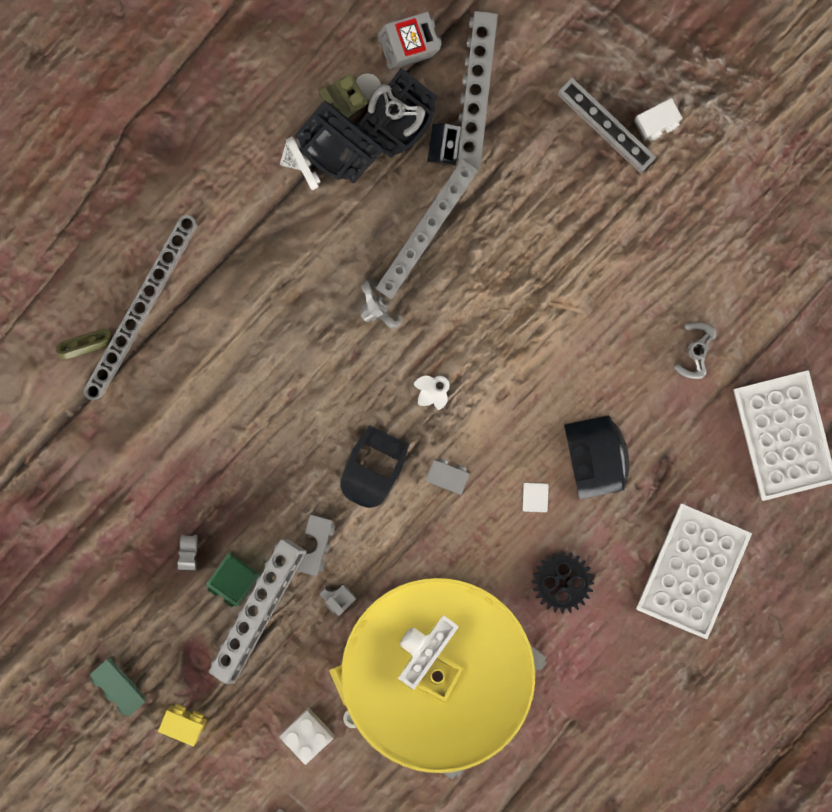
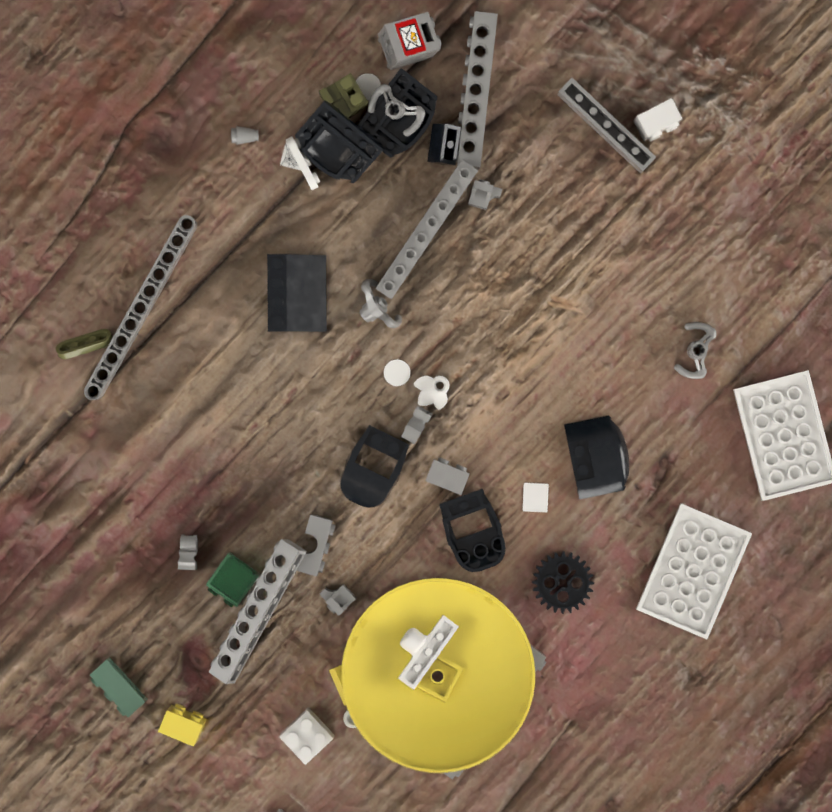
none -> light grey cone [231,126,259,145]
none -> black slope [267,254,327,332]
none -> white sticker [384,359,410,386]
none -> light grey leg [401,406,433,444]
none -> black slope [439,489,506,572]
none -> light grey brick [468,179,502,210]

